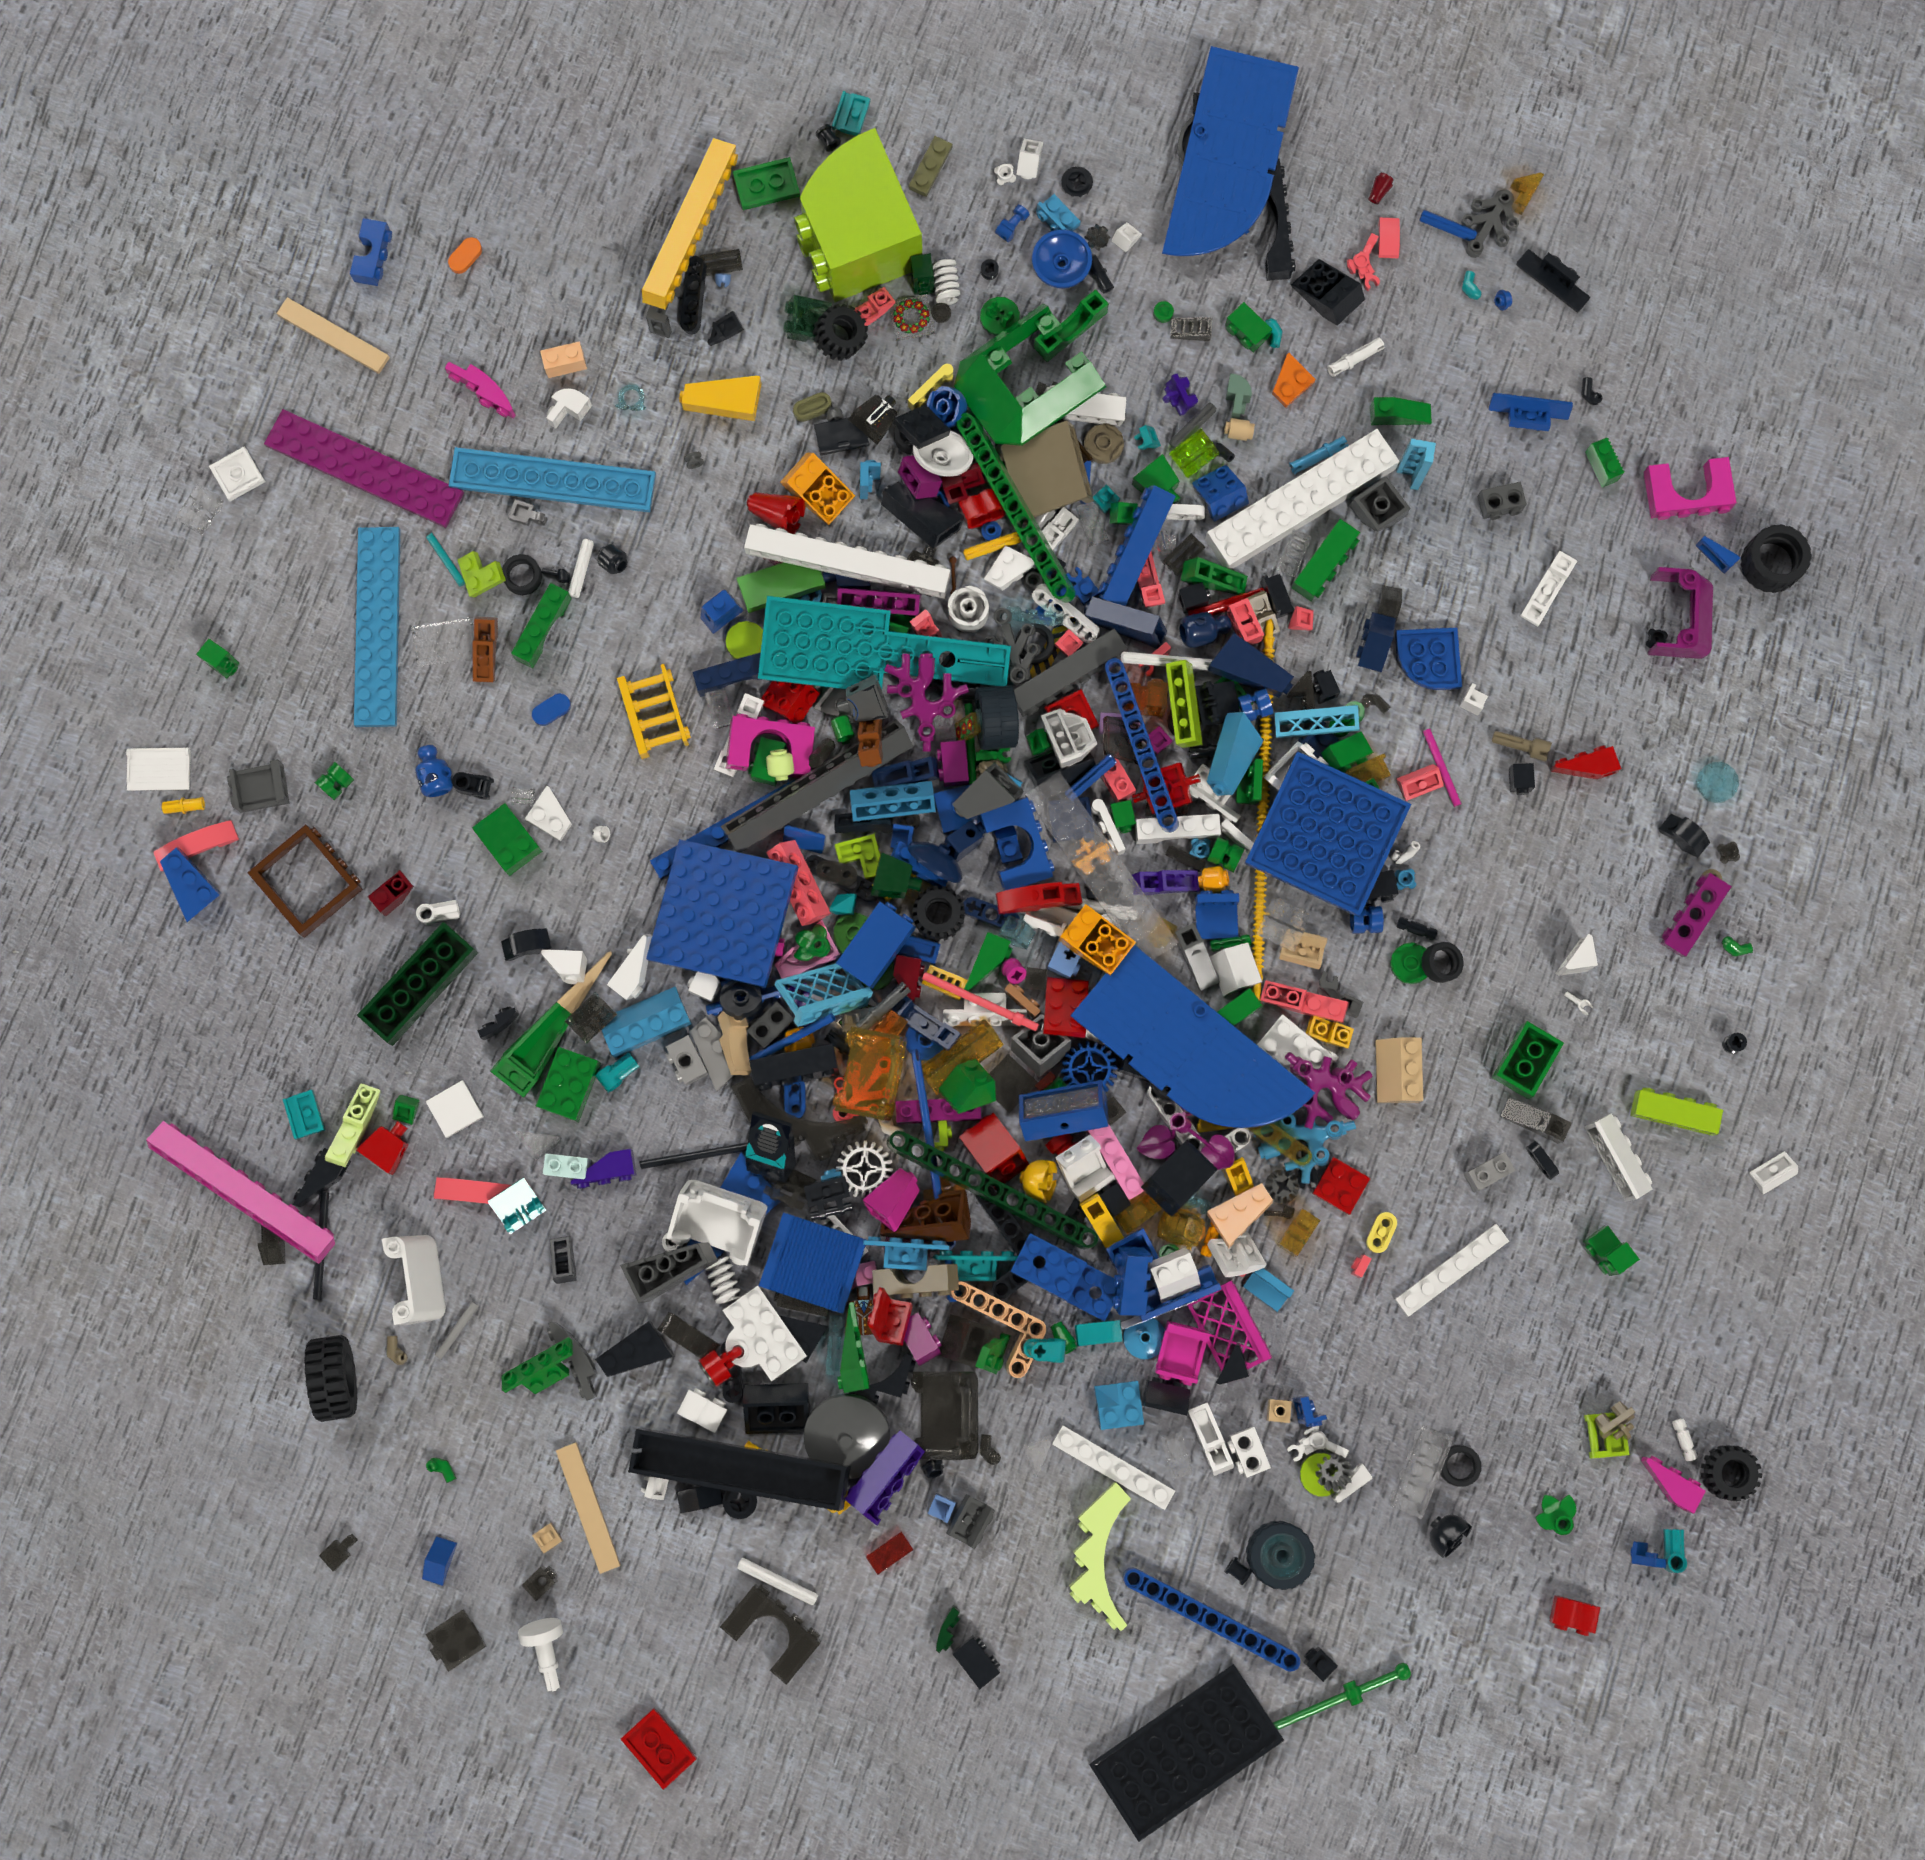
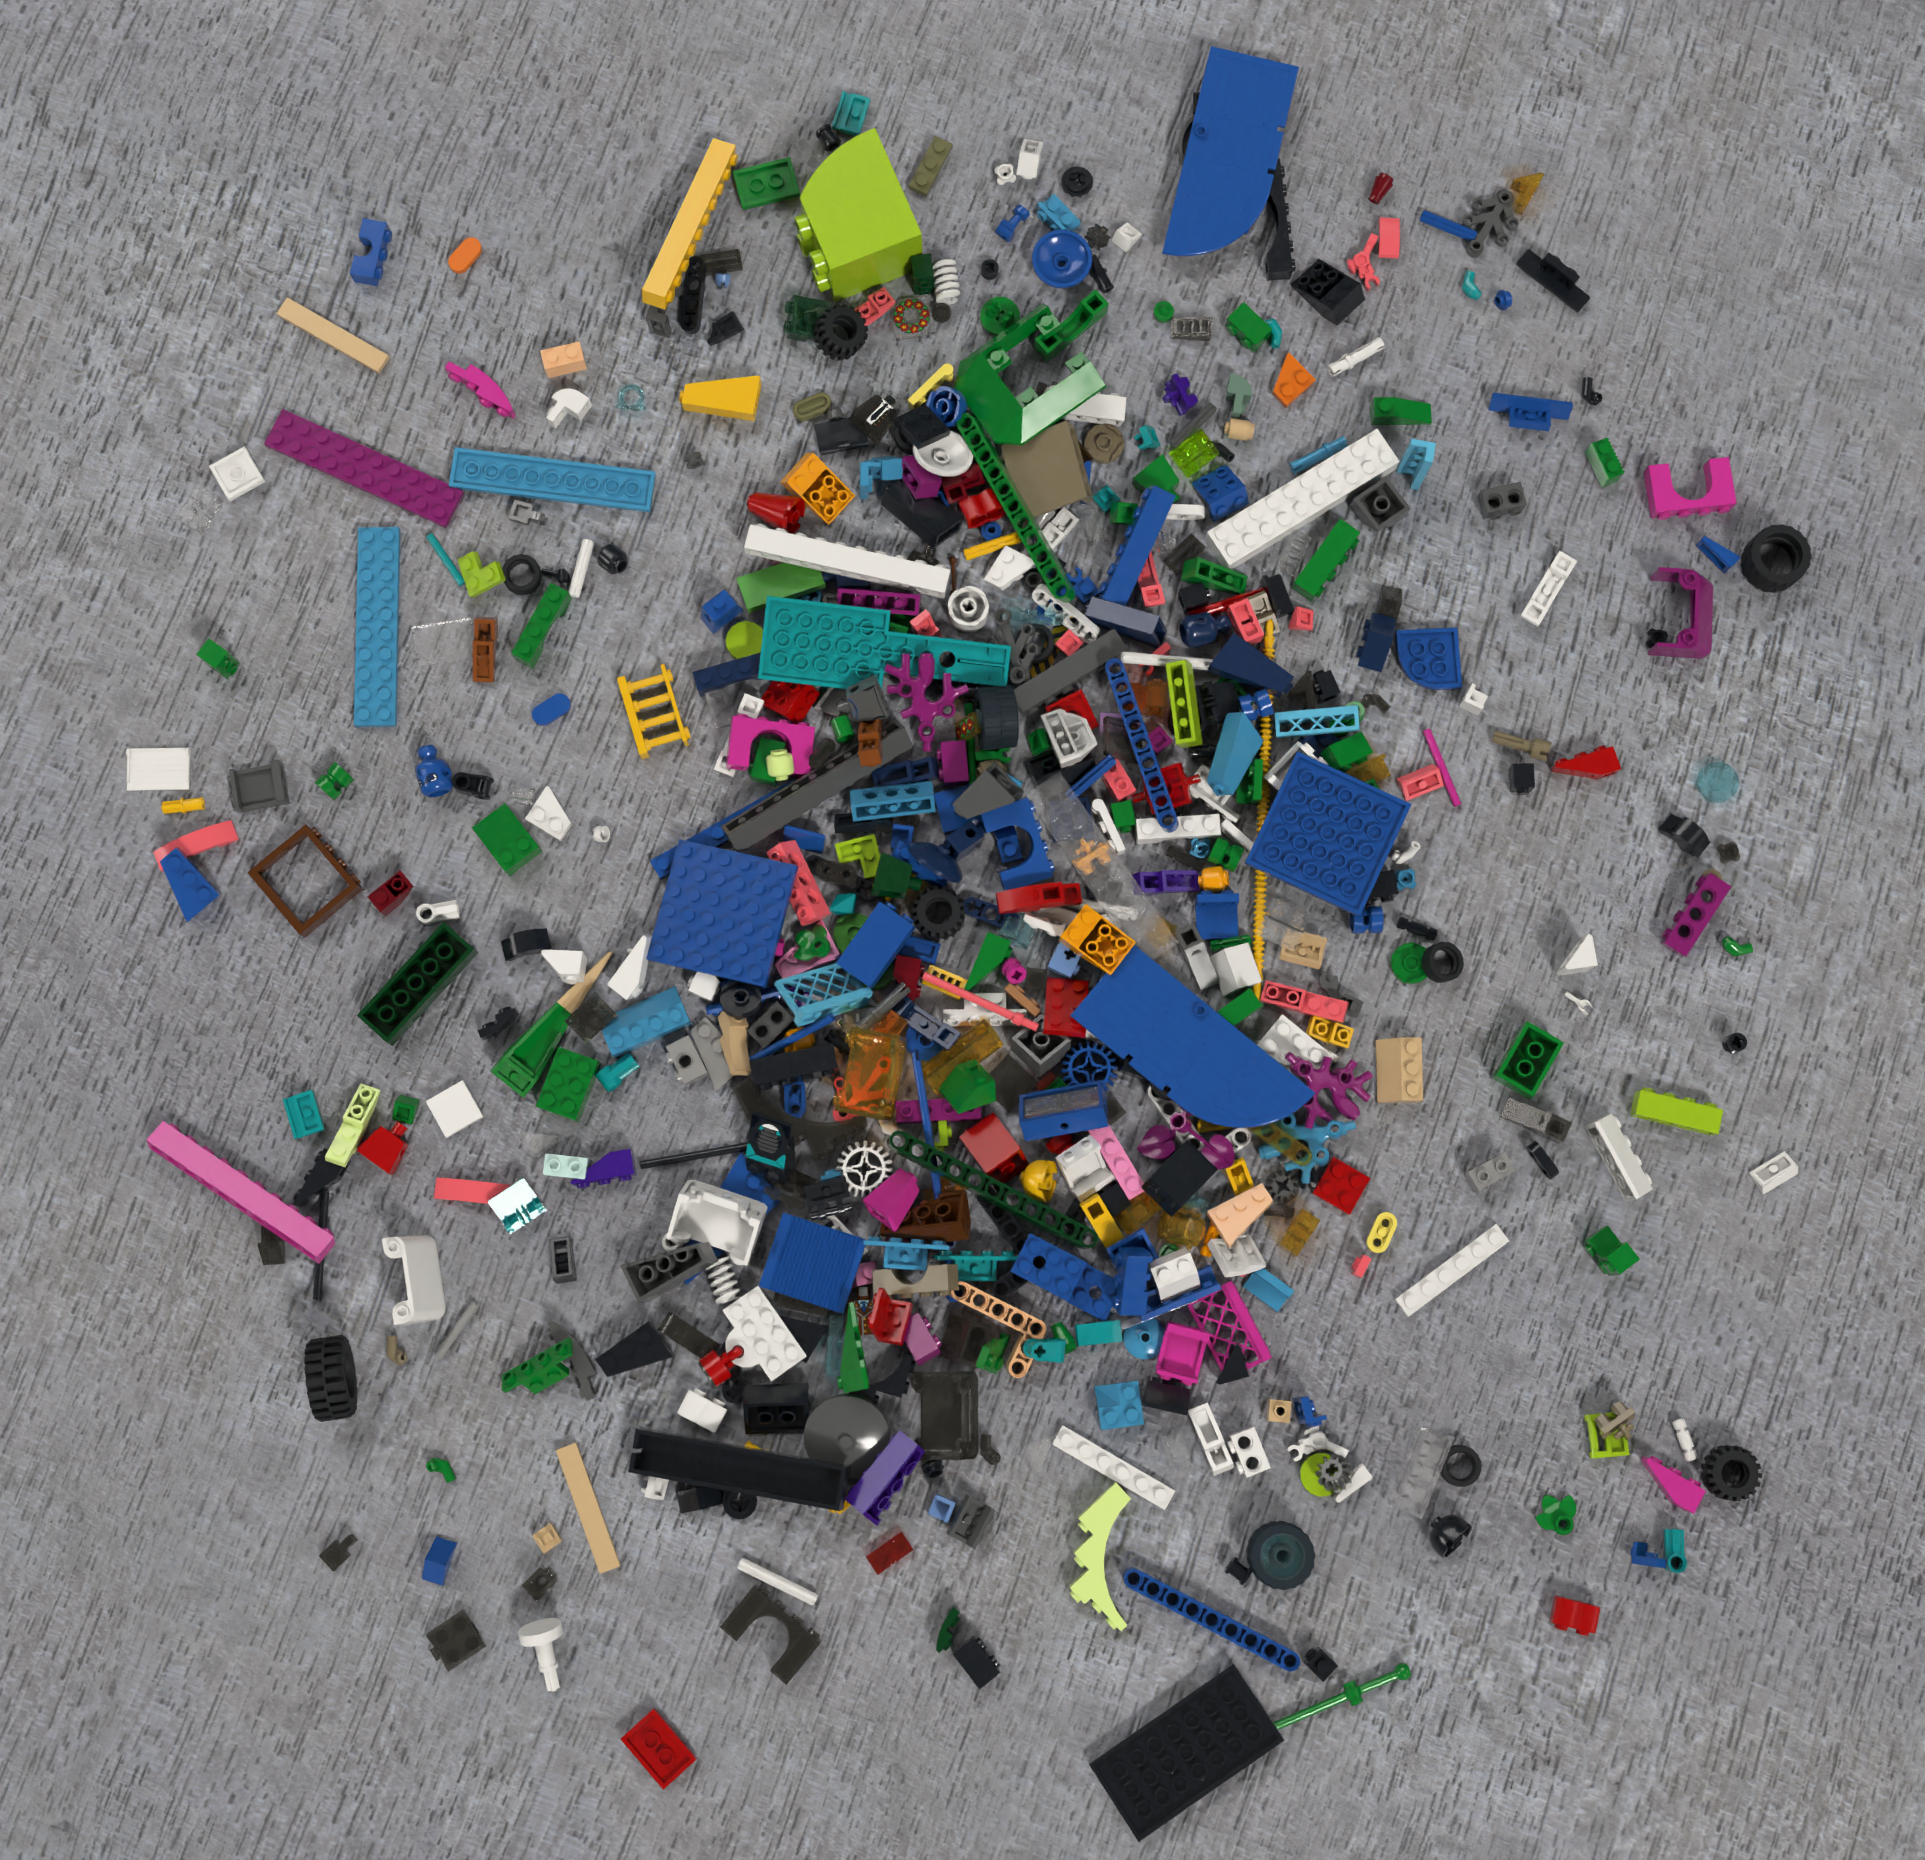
none -> dark azure panel [872,456,903,481]

